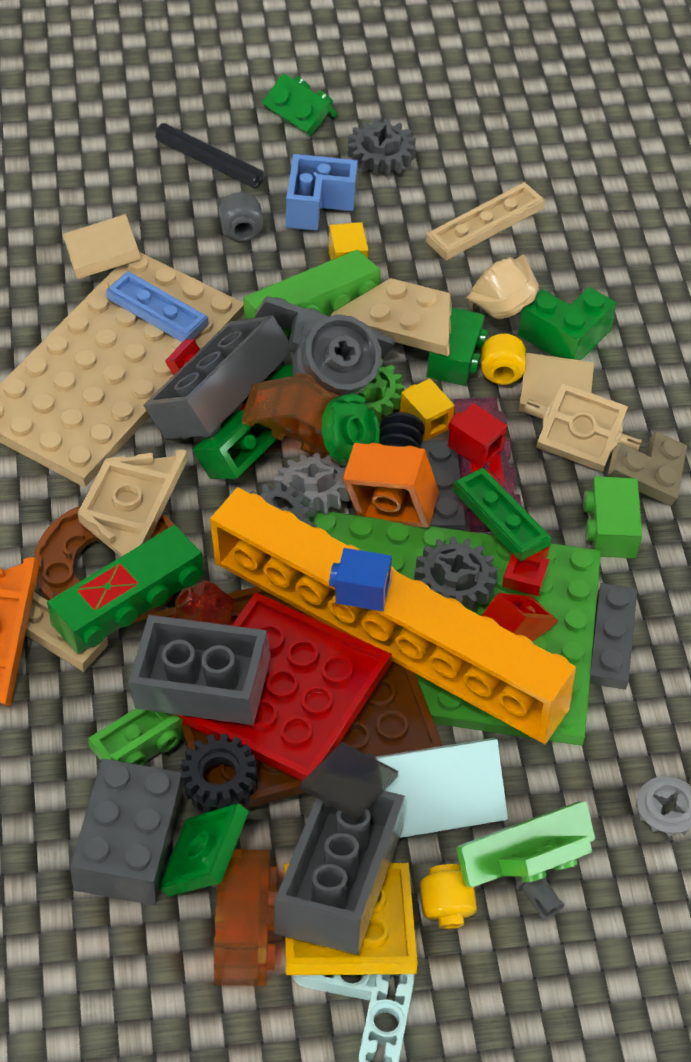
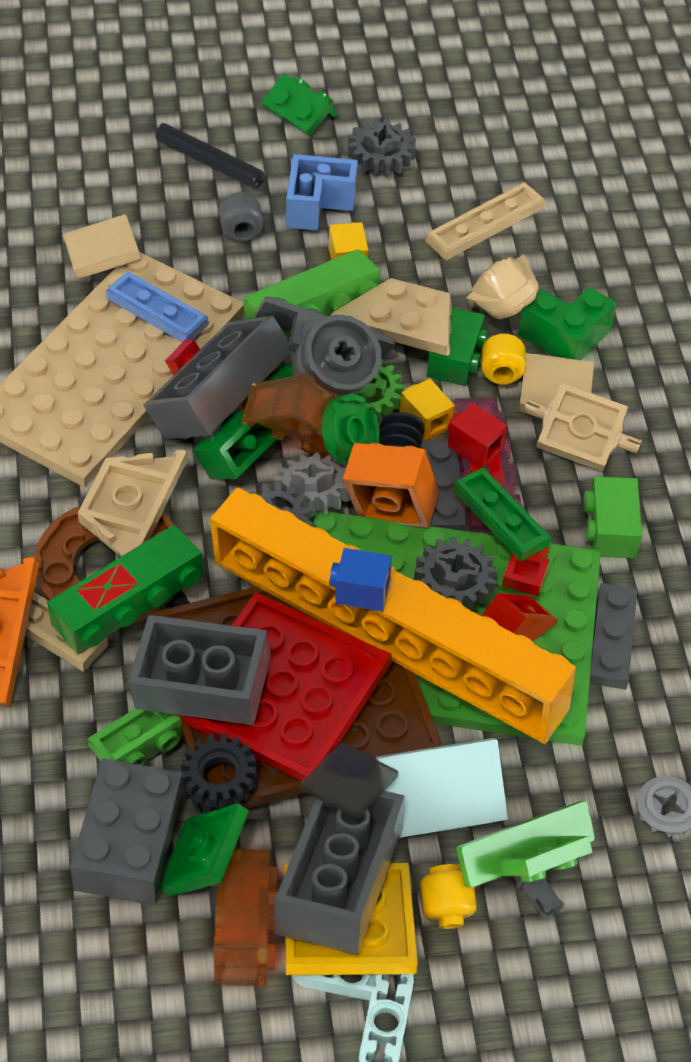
clear red brick [174,580,235,625] -> none
dark tan plate [608,431,687,506] -> none

